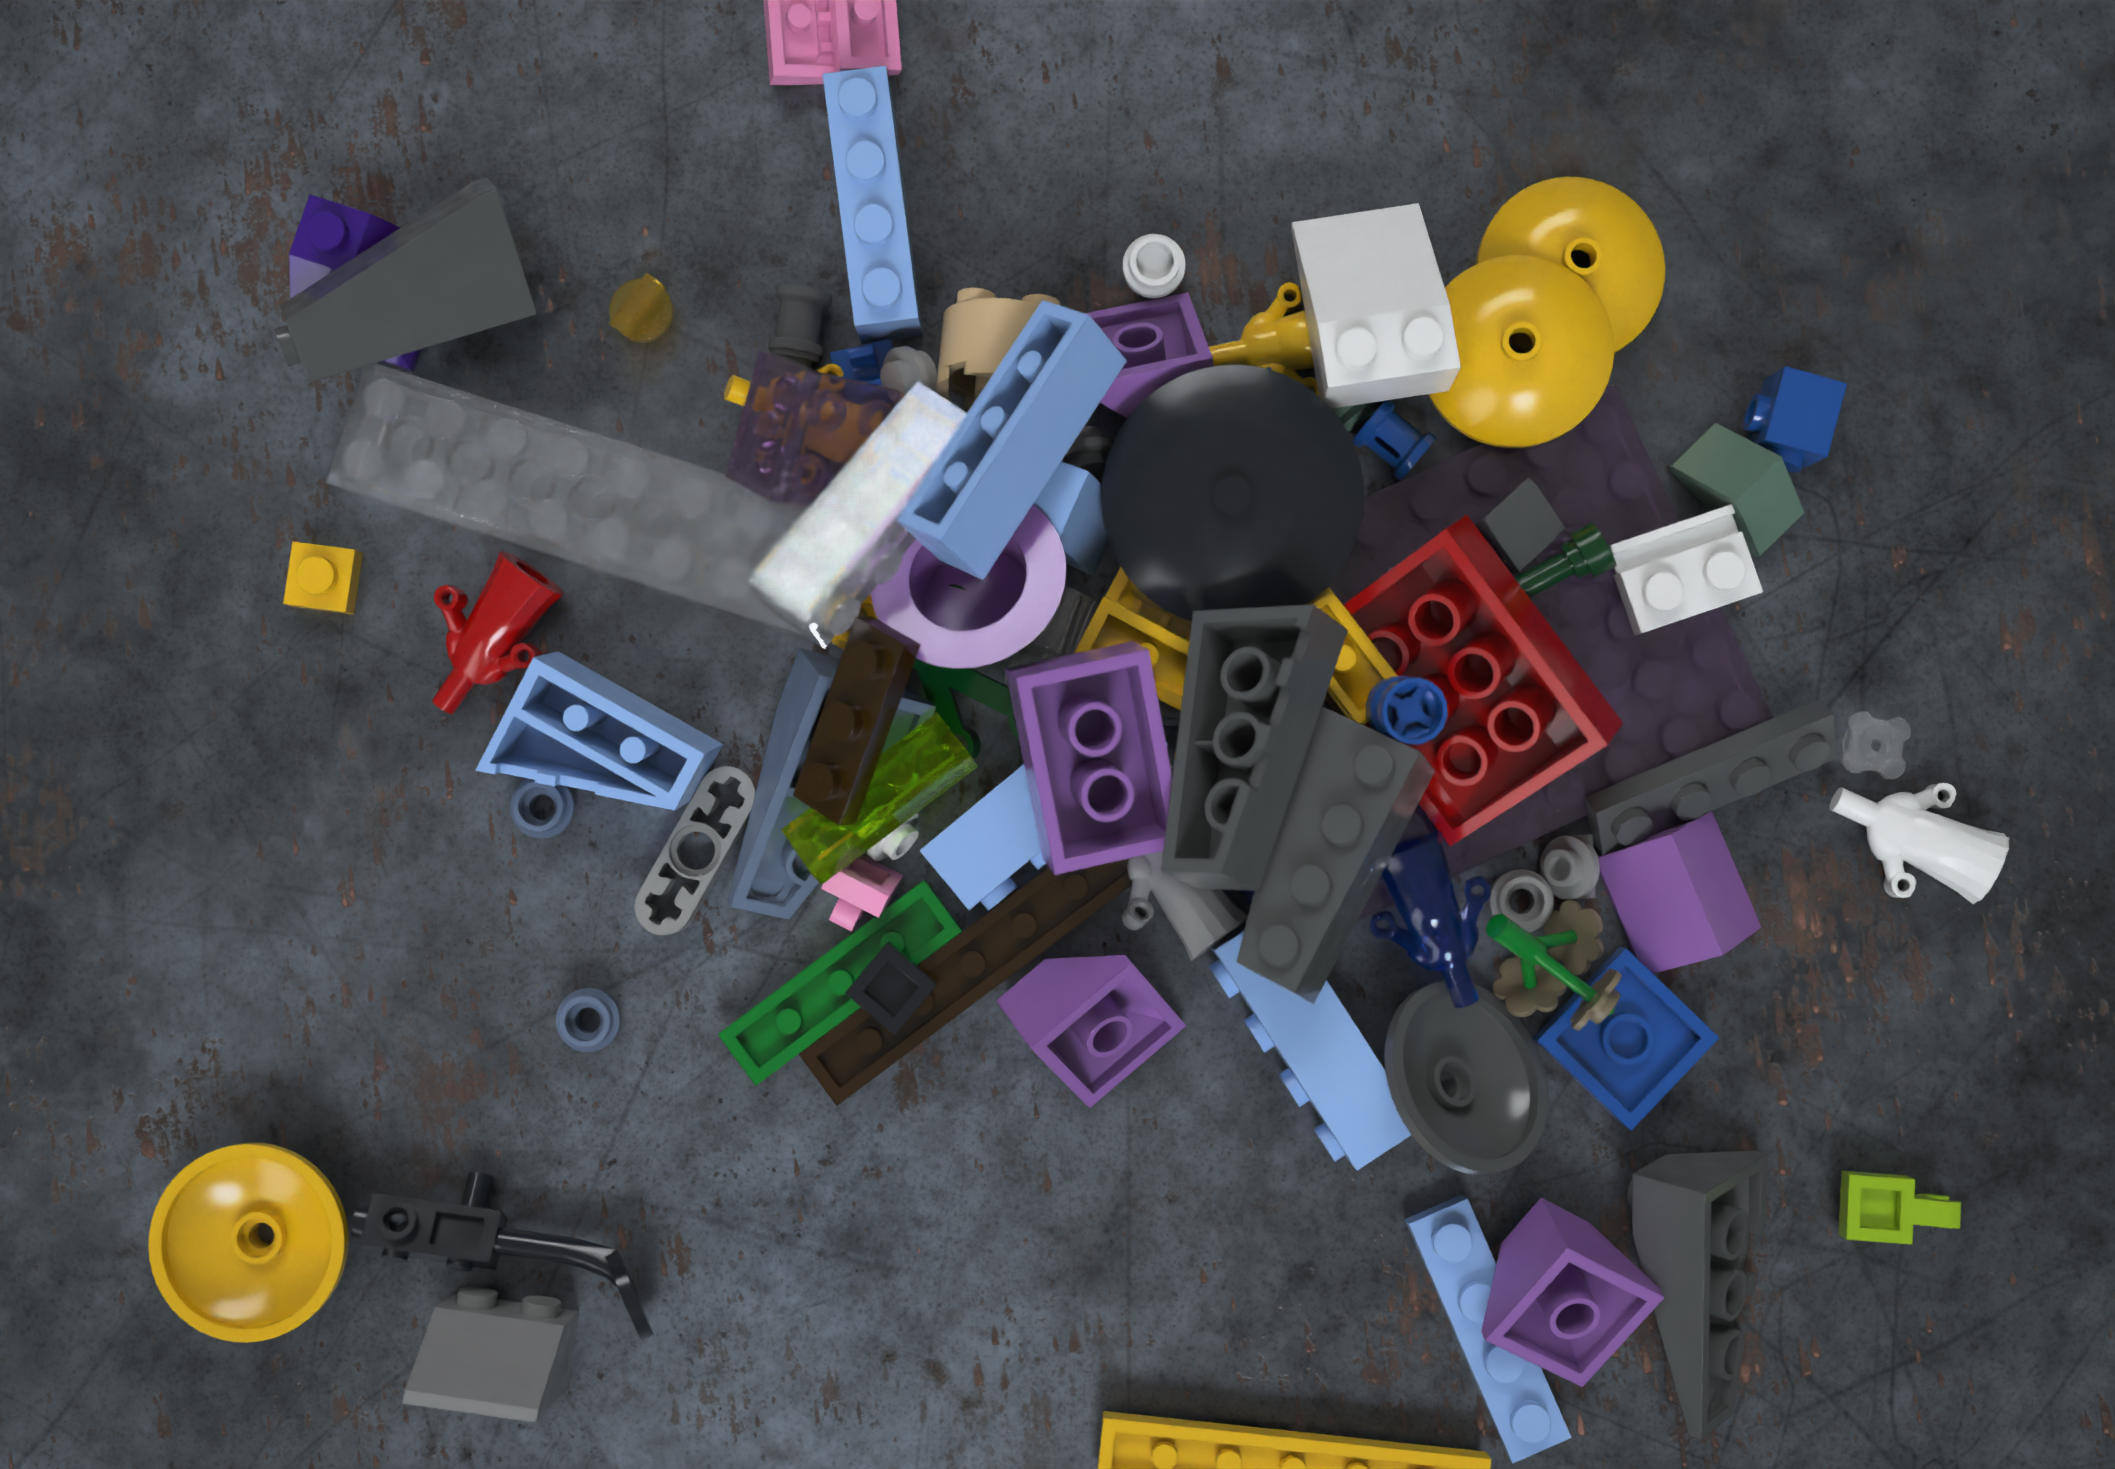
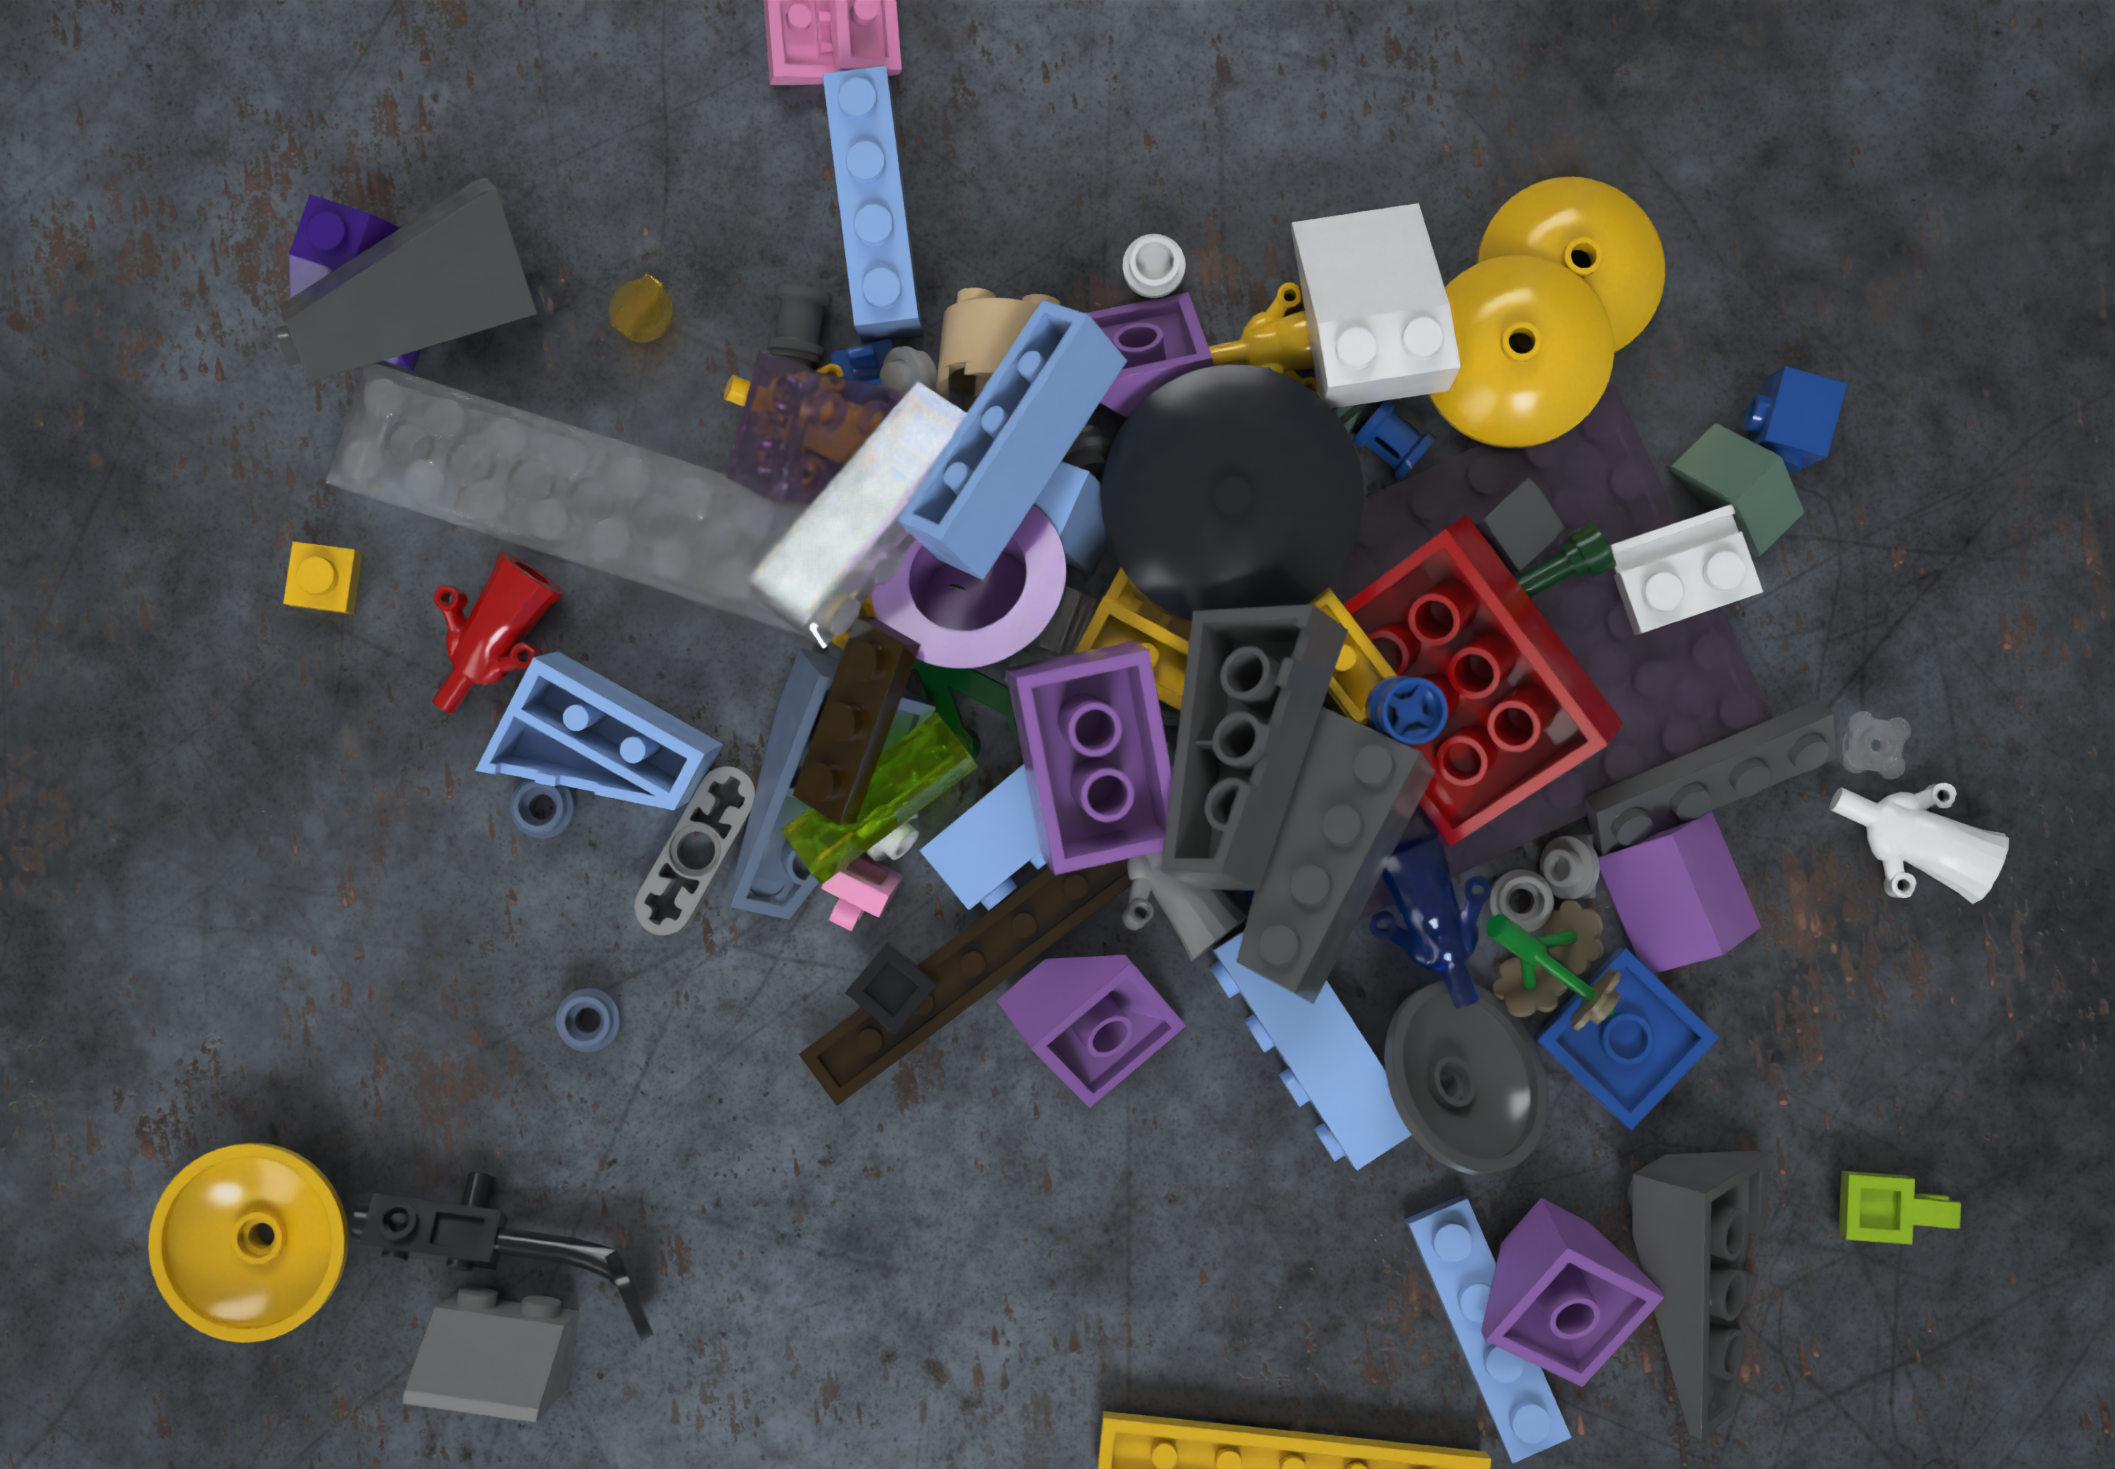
green plate [717,879,963,1086] -> none

